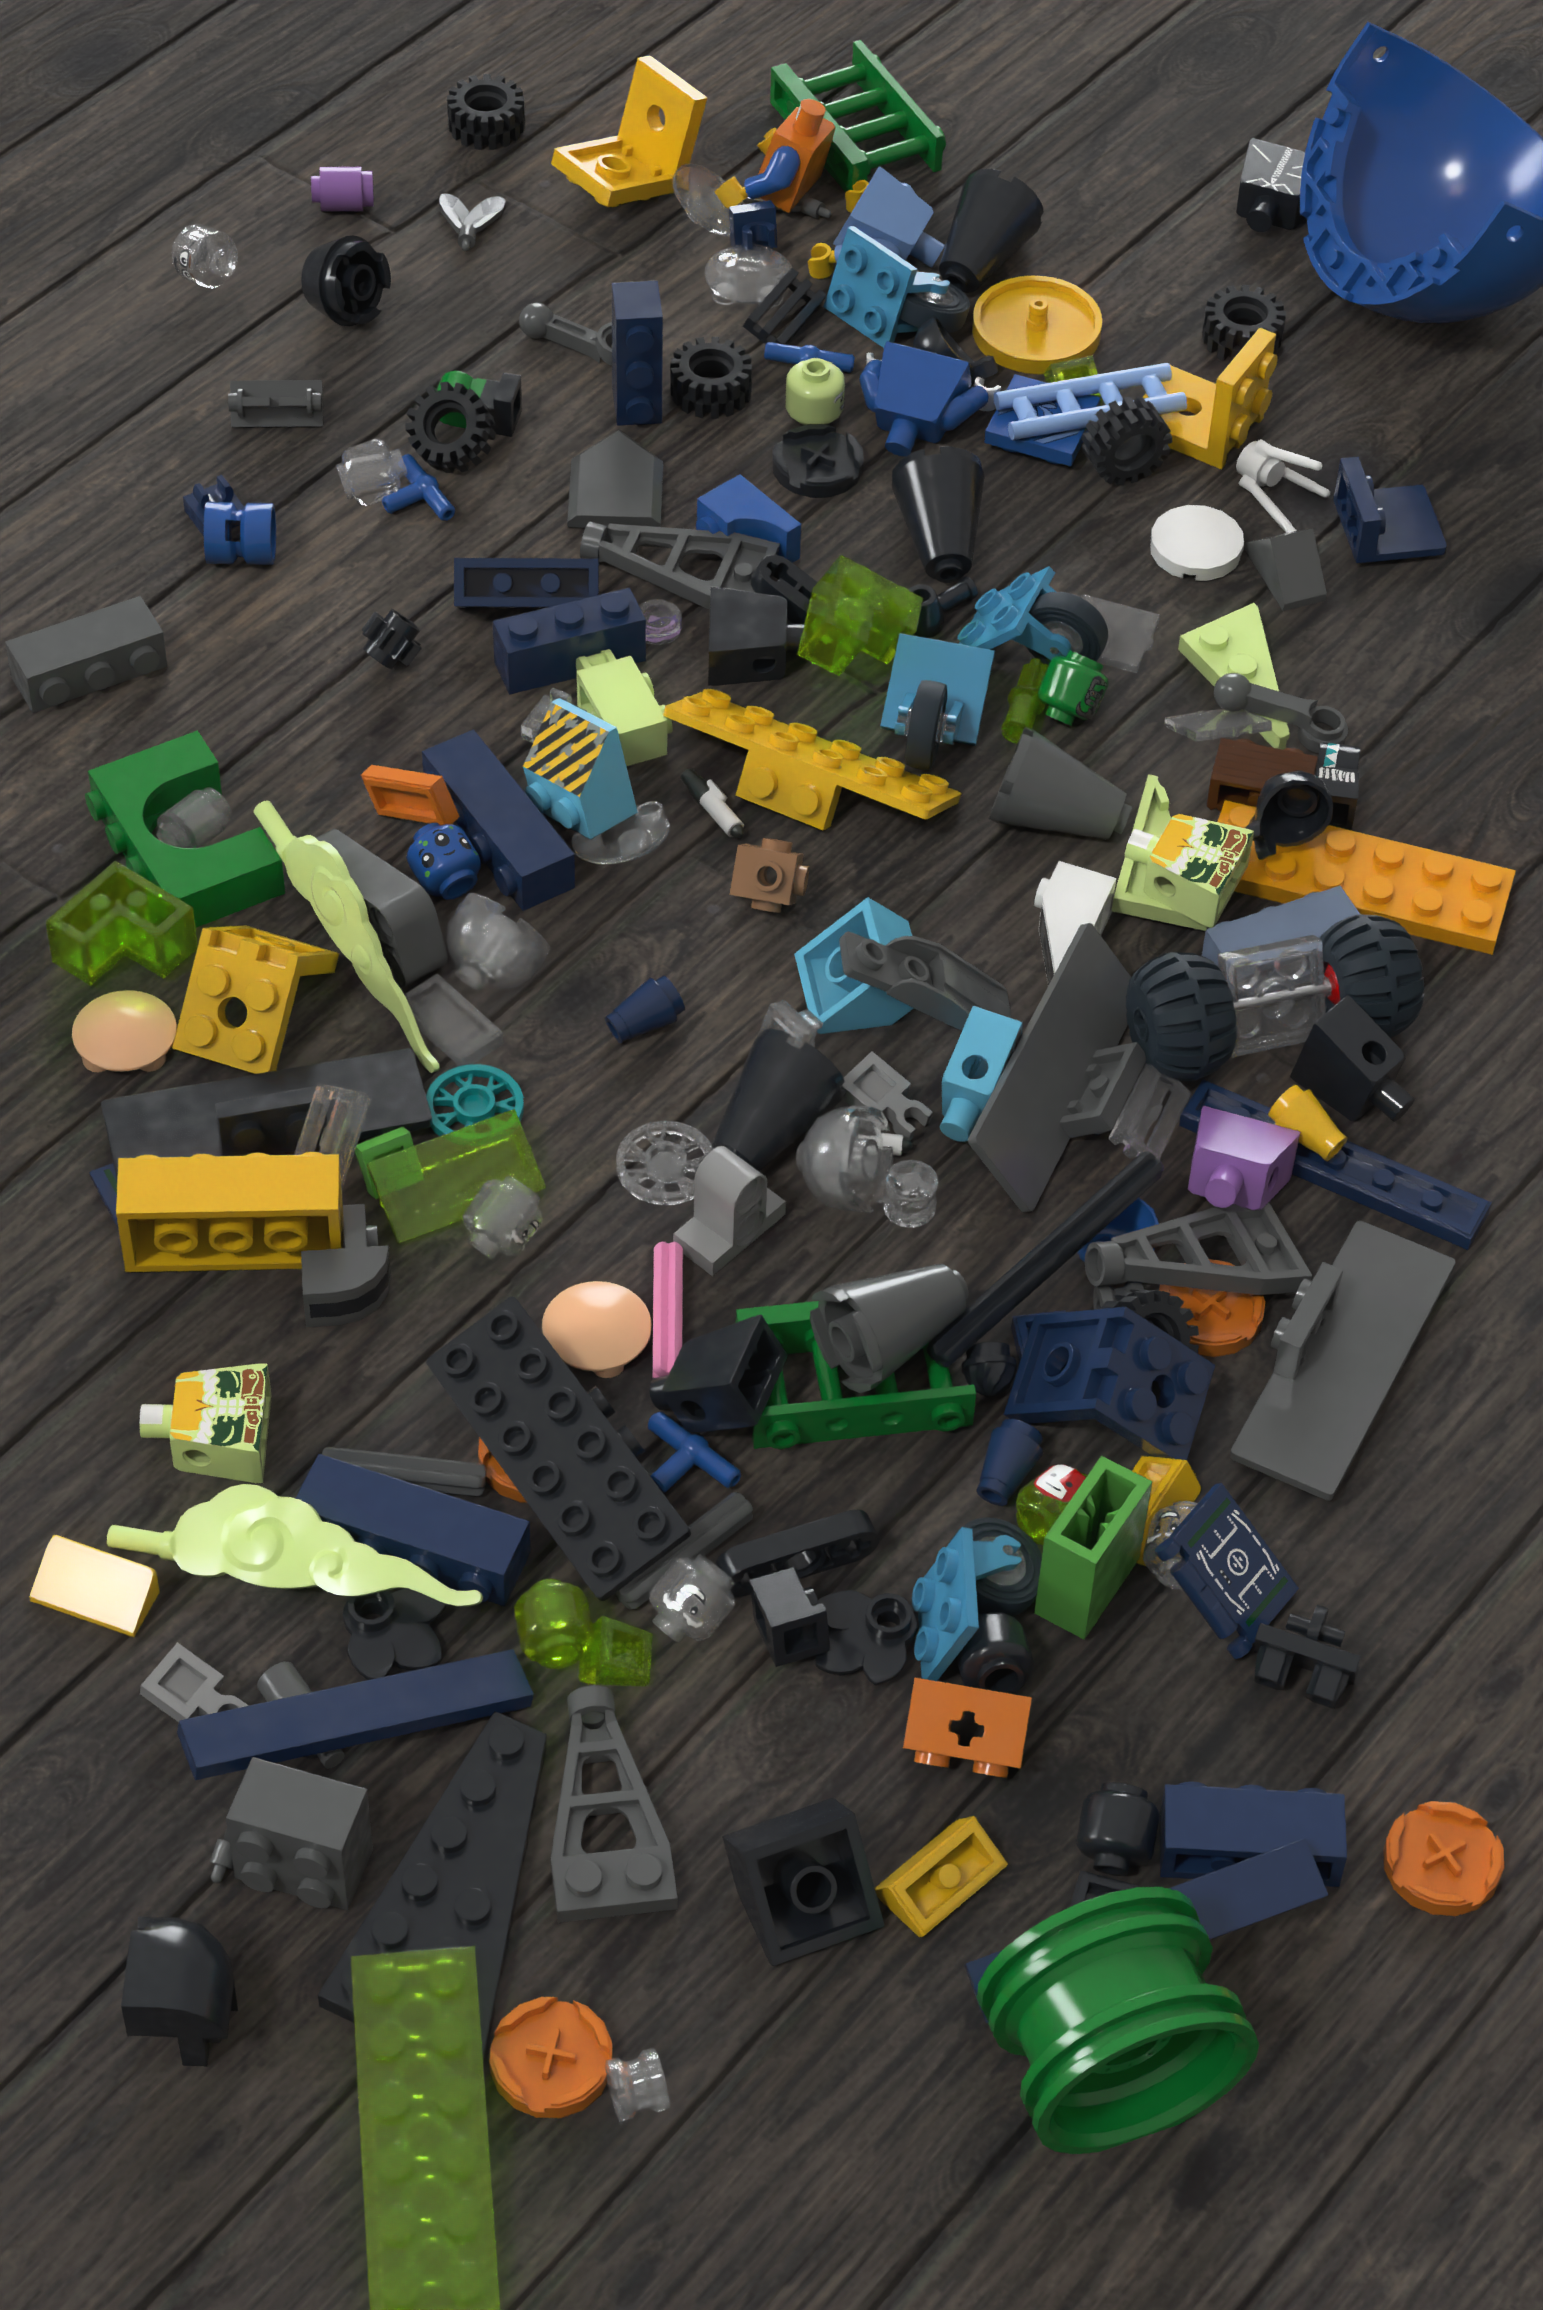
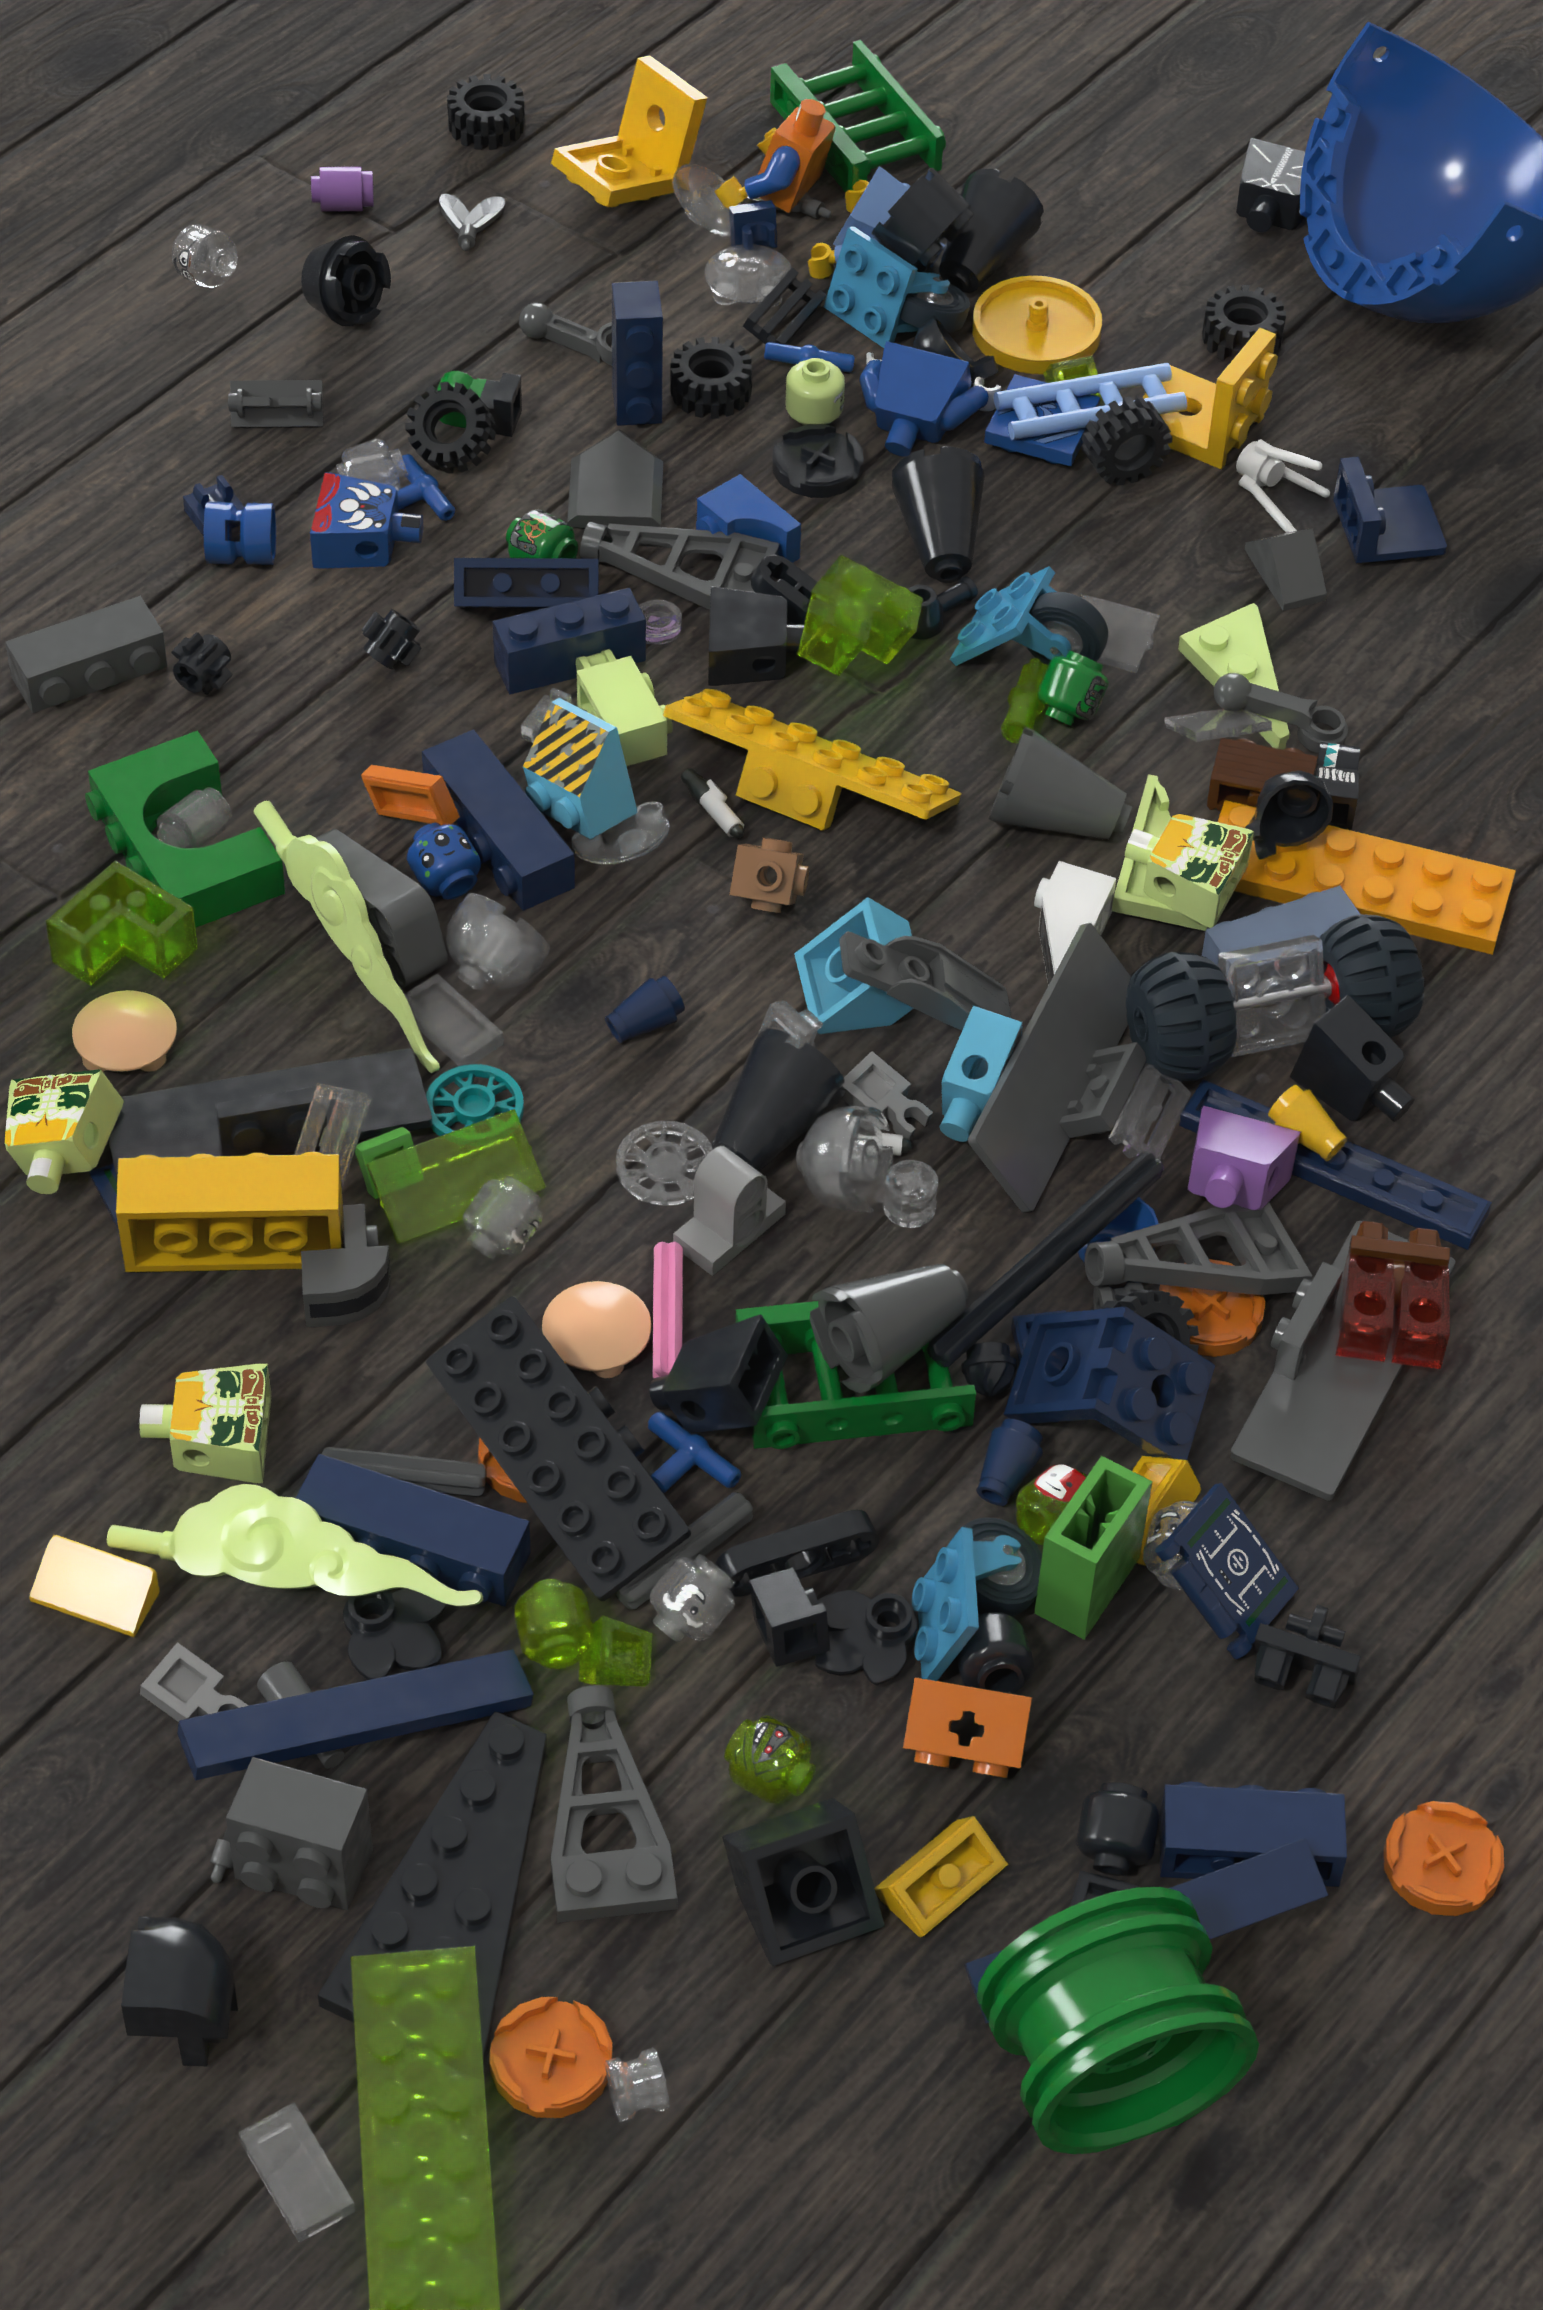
yellow bracket [172,925,339,1074] -> none
dark azure plate [880,633,995,770] -> none
white tile [1150,505,1244,581] -> none
none -> yellowish green torso [4,1069,124,1194]
none -> black gear [171,632,233,695]
none -> clear tile [238,2102,355,2243]
none -> blue torso [310,472,423,569]
none -> green head [506,509,578,559]
none -> clear neon green head [724,1715,816,1804]
none -> black brick [871,168,974,272]
none -> clear red hips [1335,1221,1450,1369]

